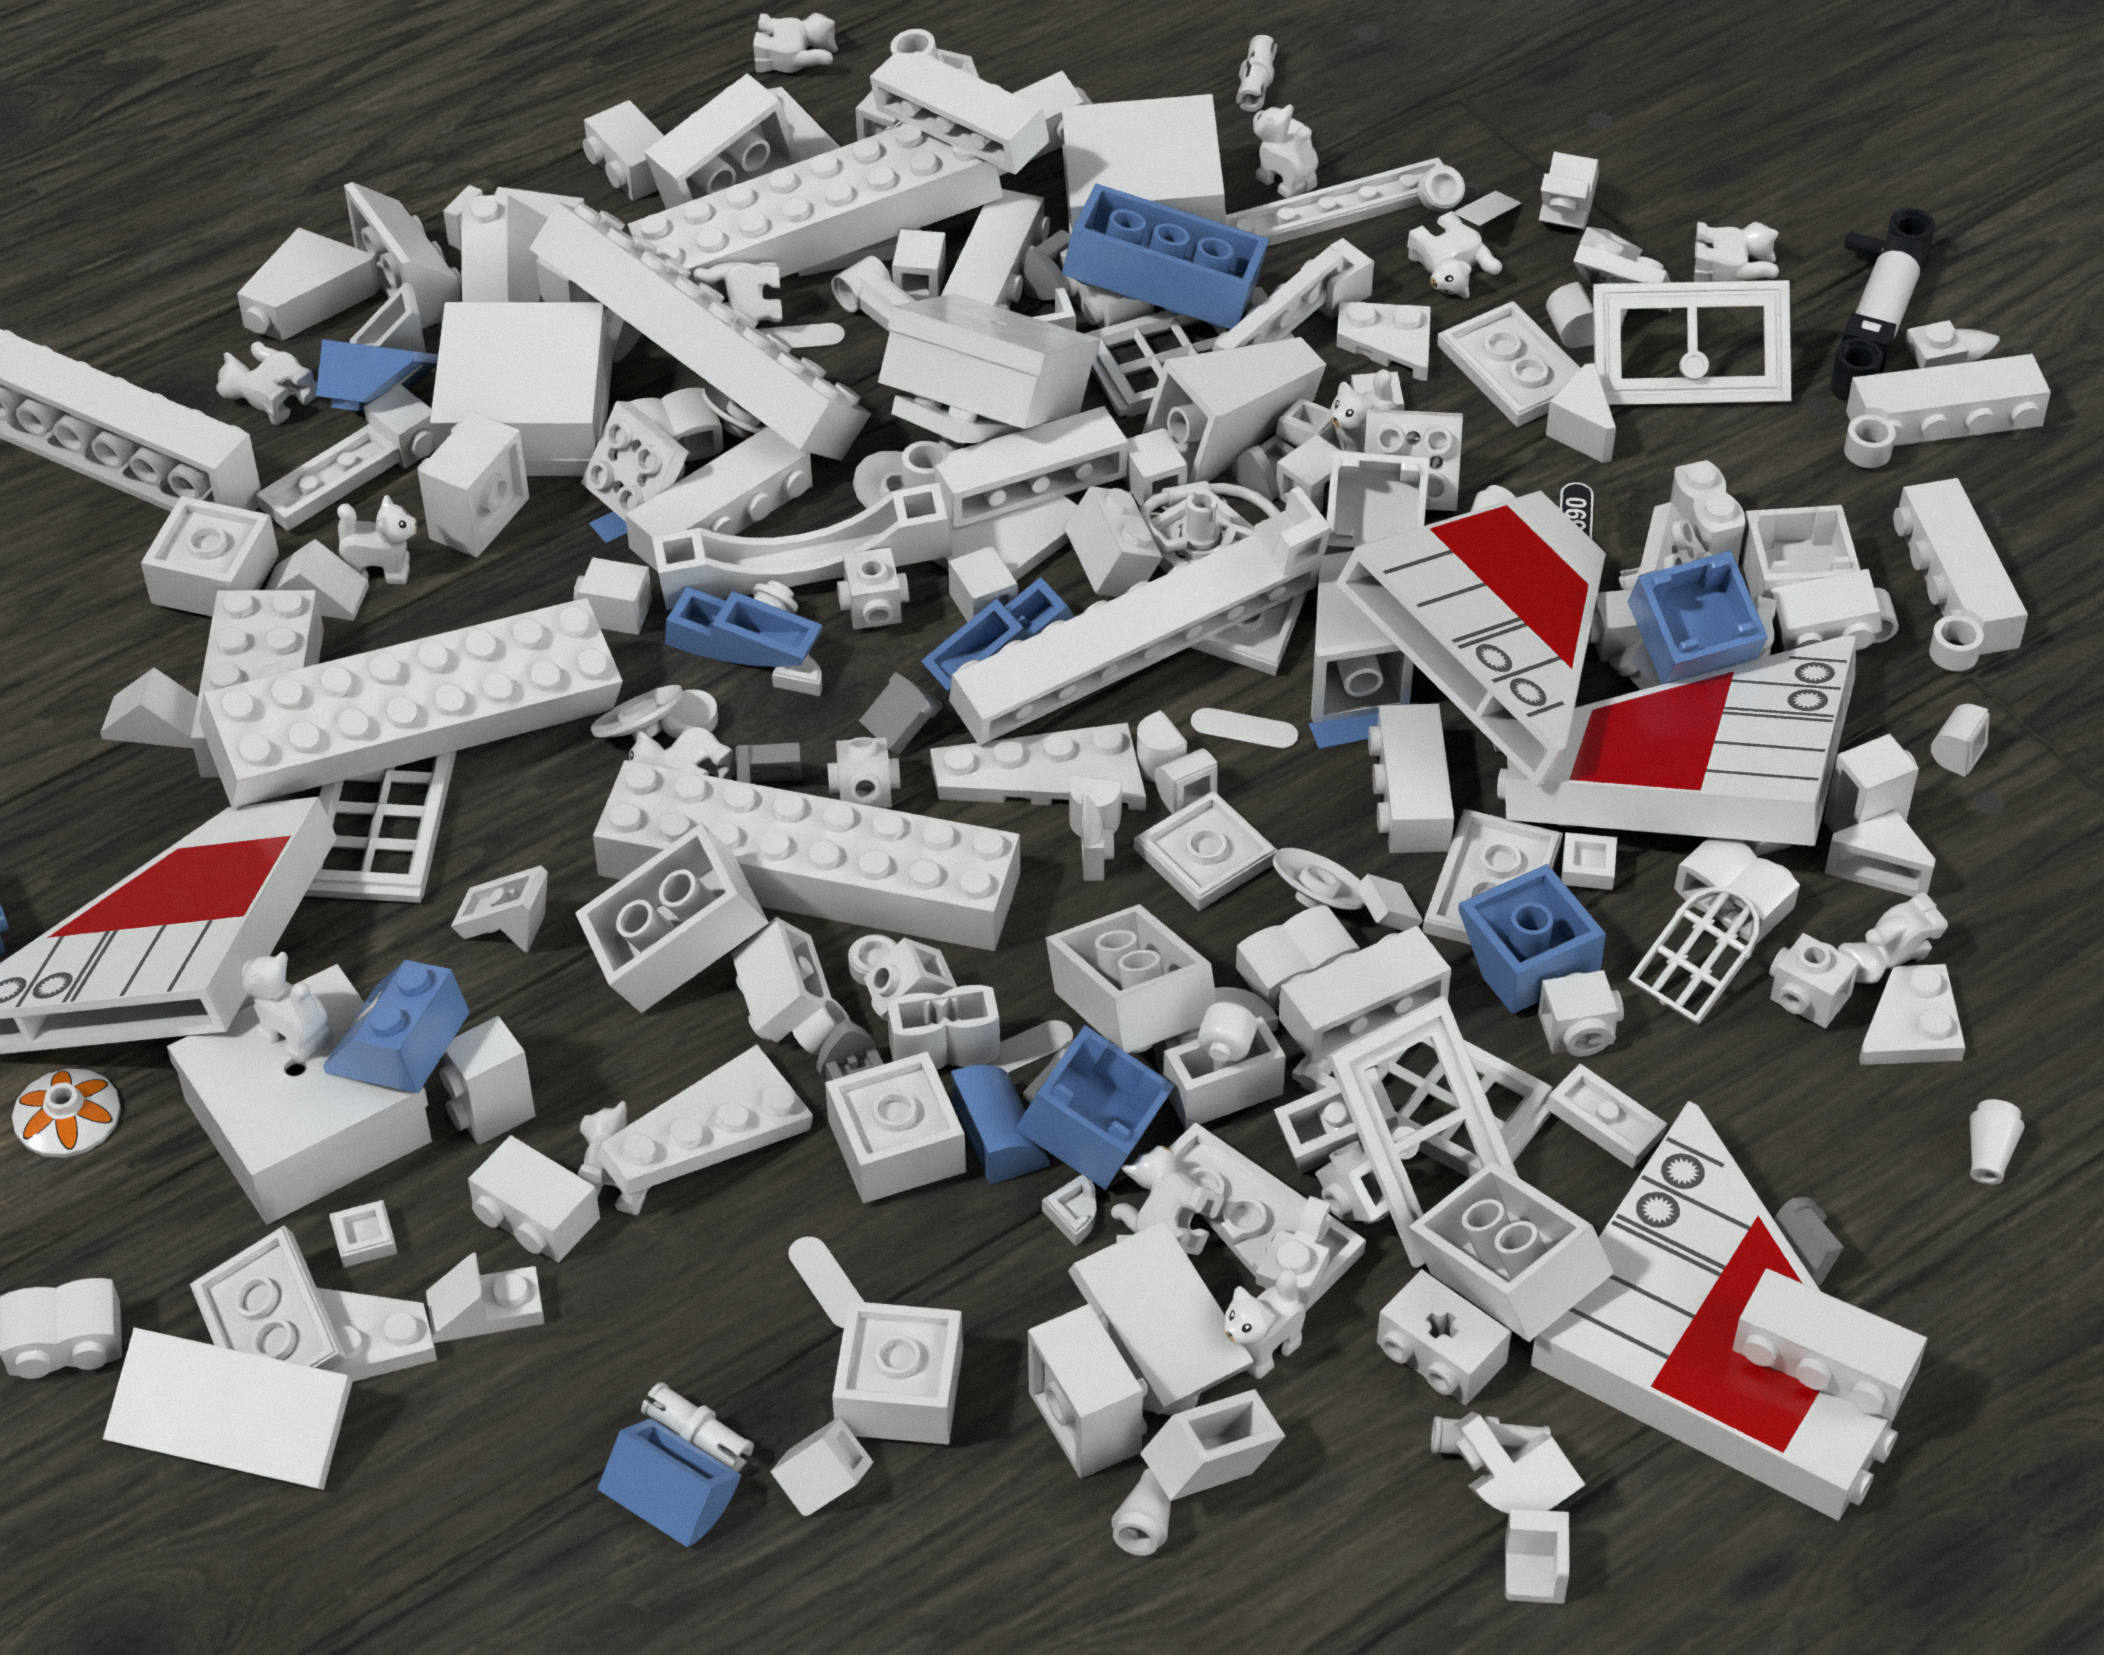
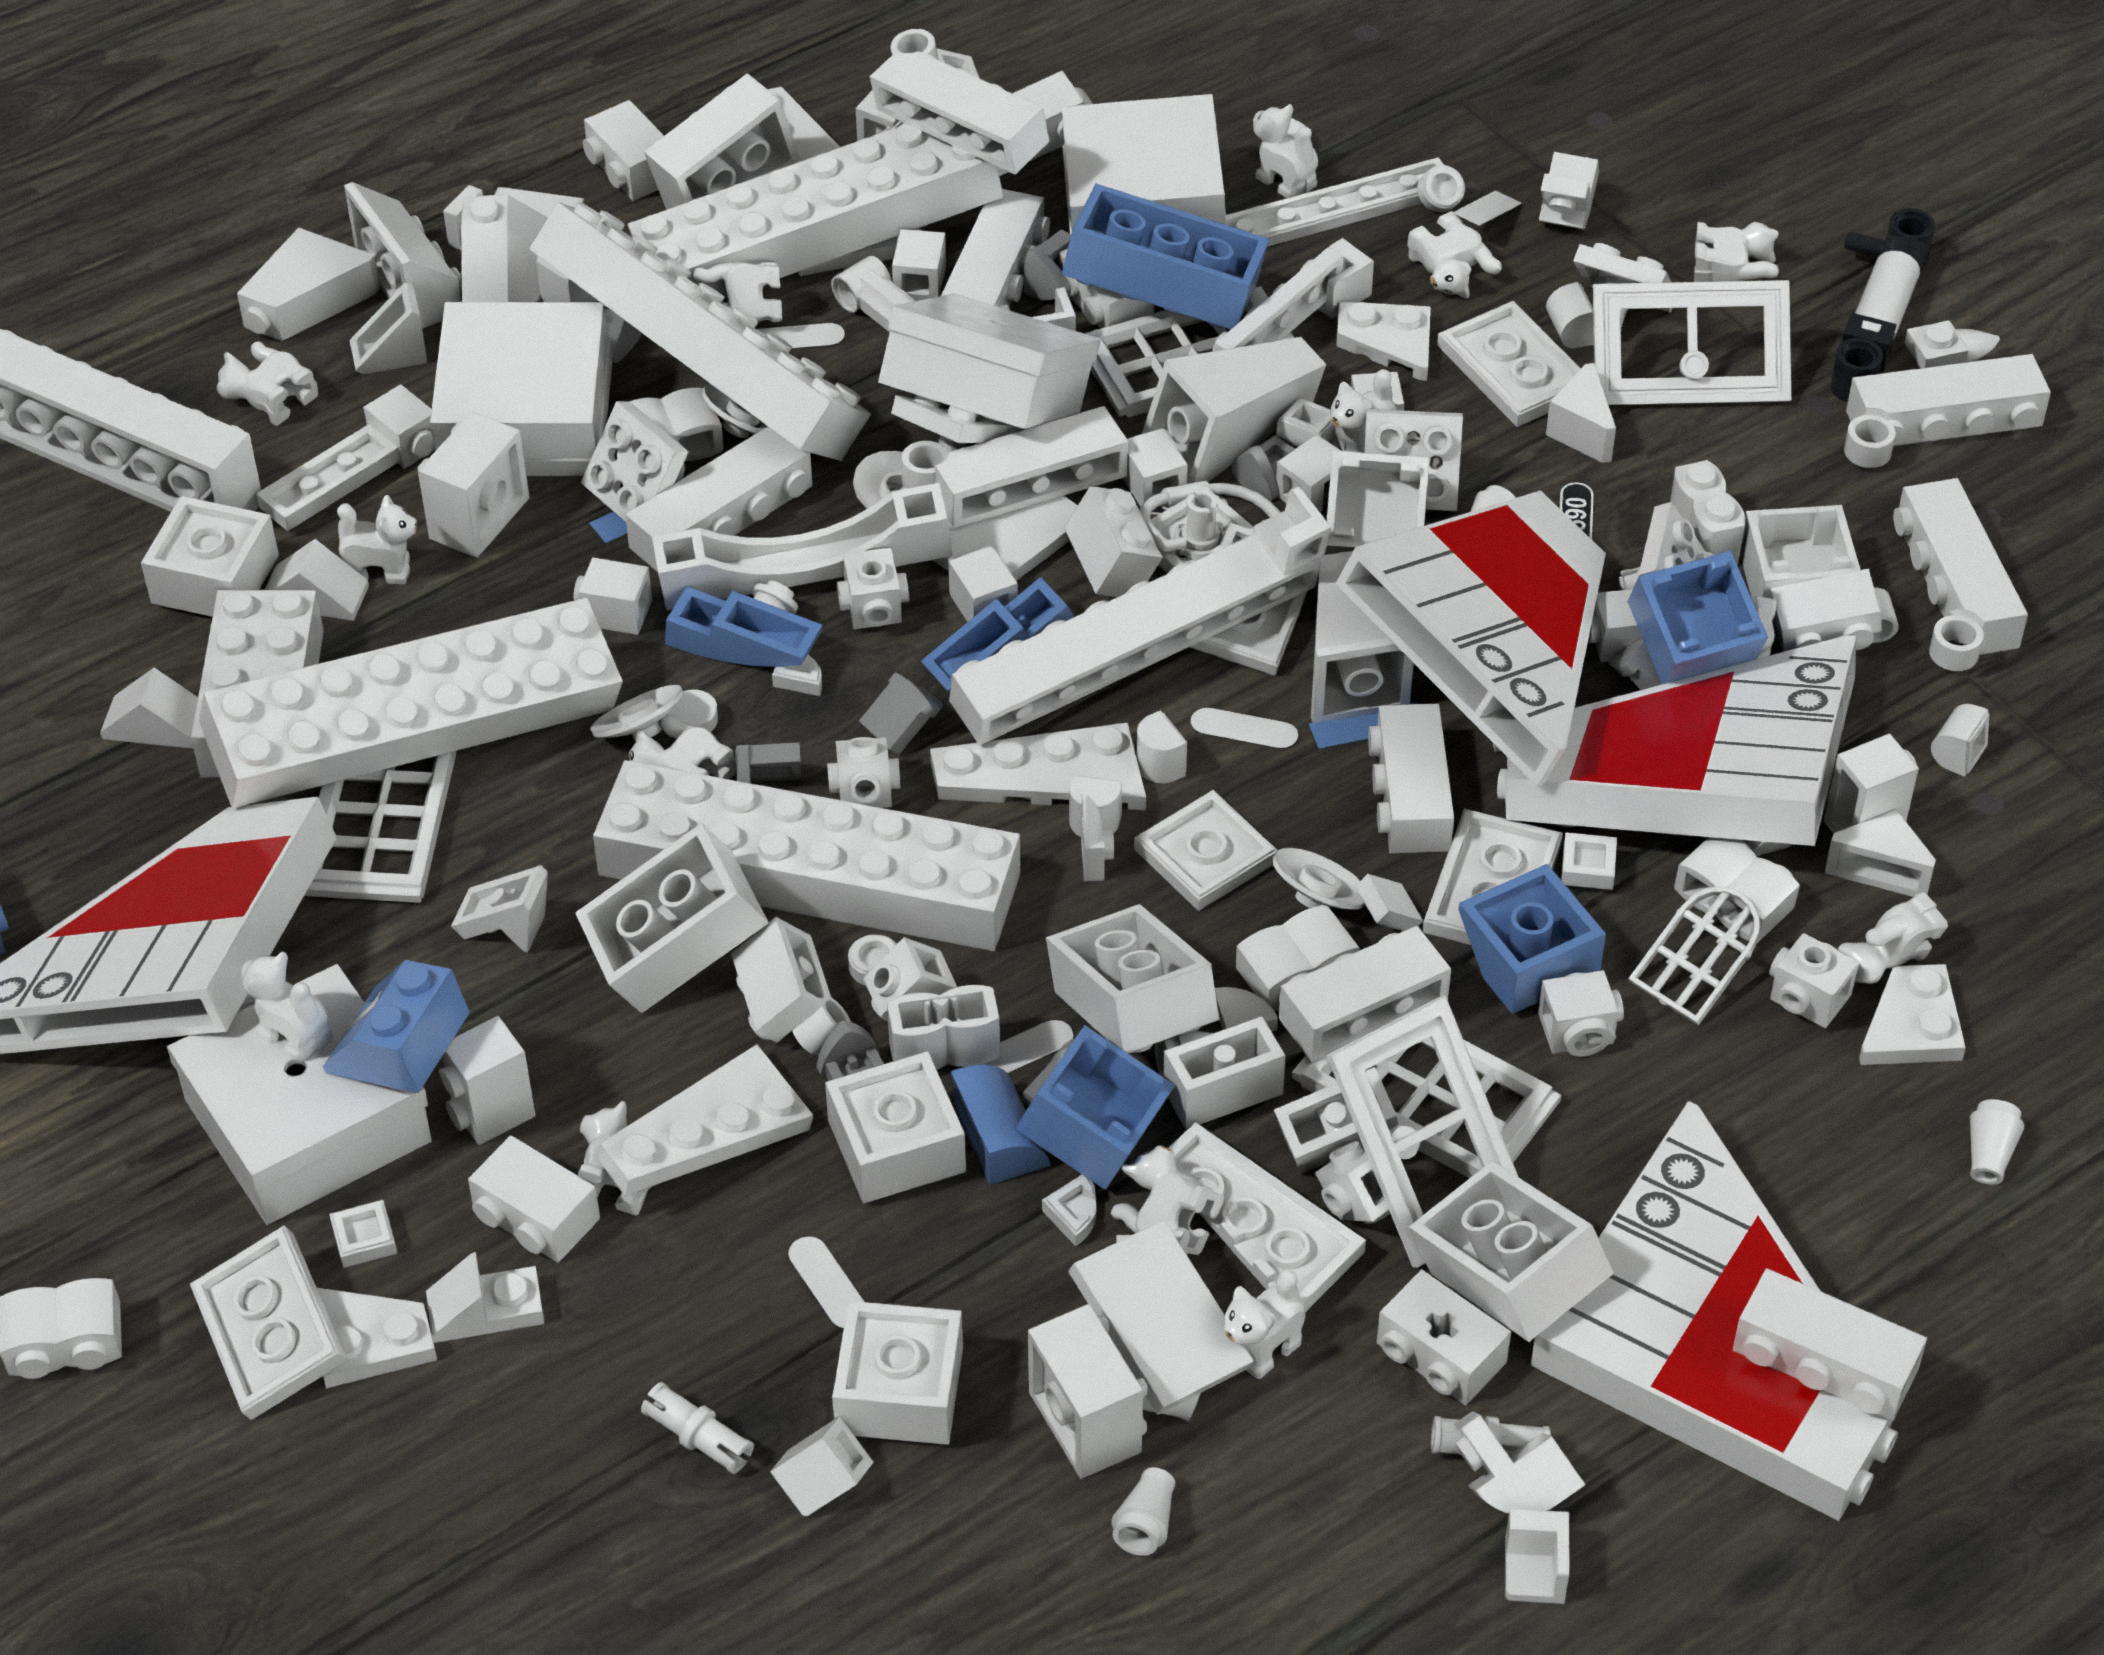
white dish [12,1068,121,1158] -> none
white tile [103,1328,353,1490] -> none
medium blue slope [316,339,438,411] -> none
medium blue brick [597,1418,741,1548] -> none
white animal [753,13,838,73] -> none
white piece [1140,1389,1285,1501] -> none
white brick [1154,748,1217,814] -> none
white piece [1197,1001,1257,1062] -> none
white pin [1236,35,1277,112] -> none
white plate [1256,1196,1331,1304] -> none
white plate [1545,1064,1668,1169] -> none
white tile [1580,227,1642,261] -> none
light grey tile [1773,1197,1844,1286] -> none

